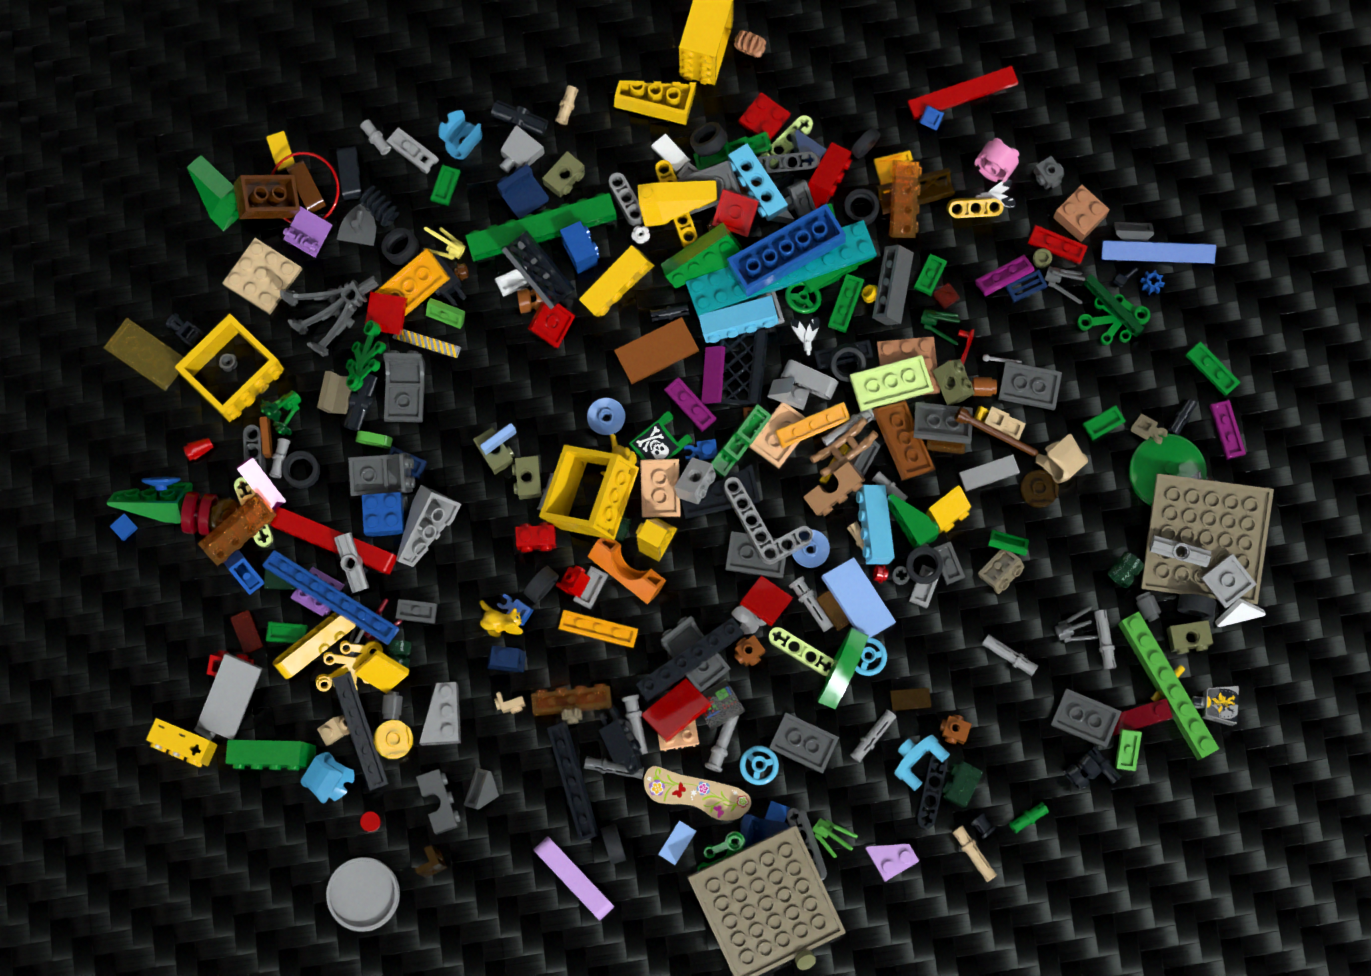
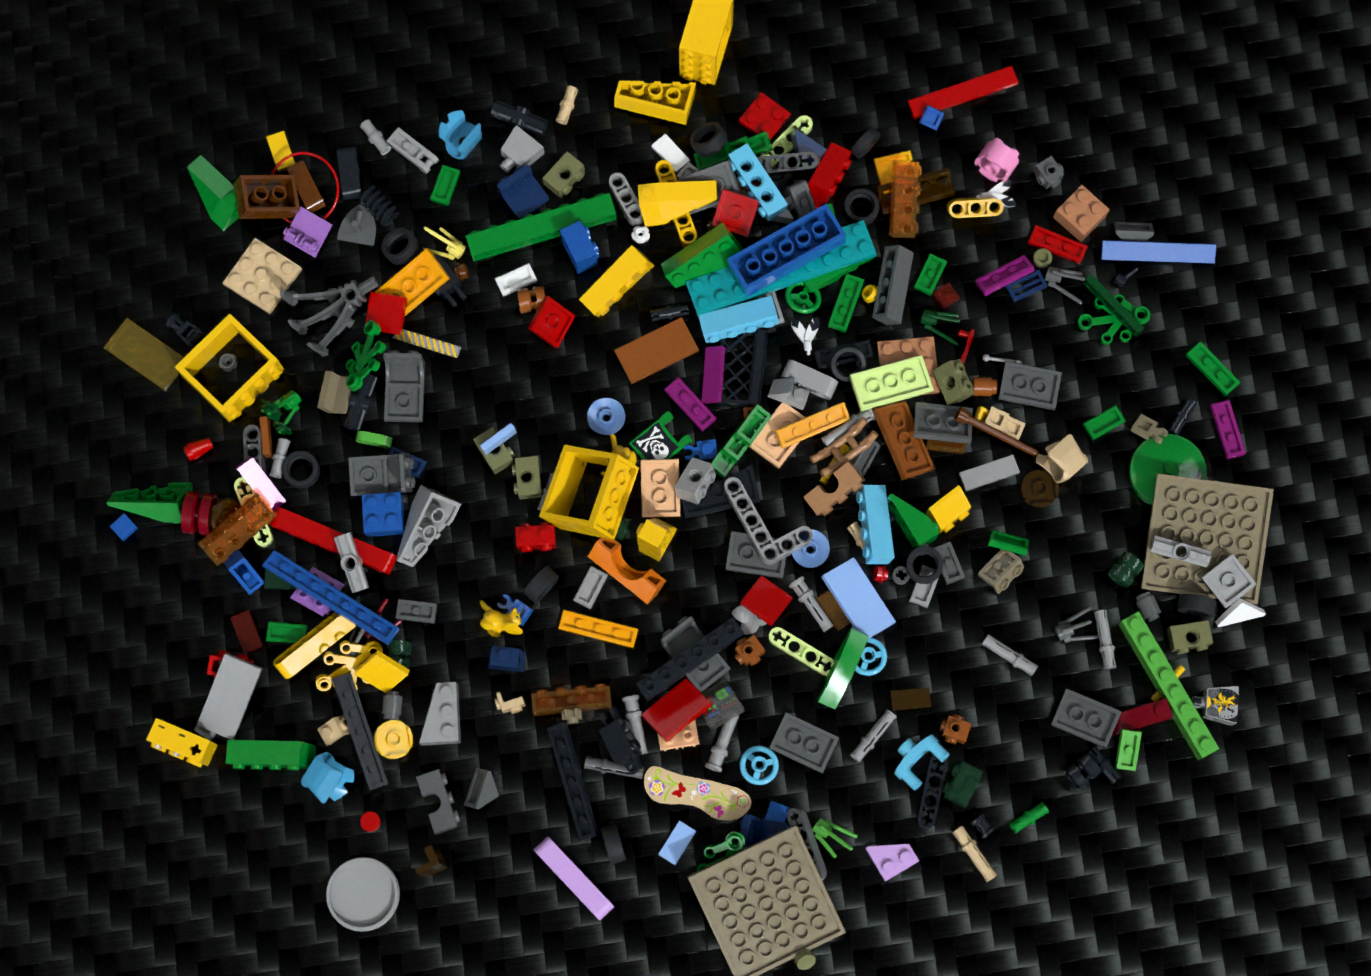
blue dish [141,477,181,490] -> none
bright green plate [426,298,465,329] -> none
black fence [502,230,575,309] -> none
red brick [556,565,590,598] -> none
nougat gear [734,30,766,57] -> none
light grey pin [872,471,908,501] -> none
blue gear [1140,270,1165,295] -> none

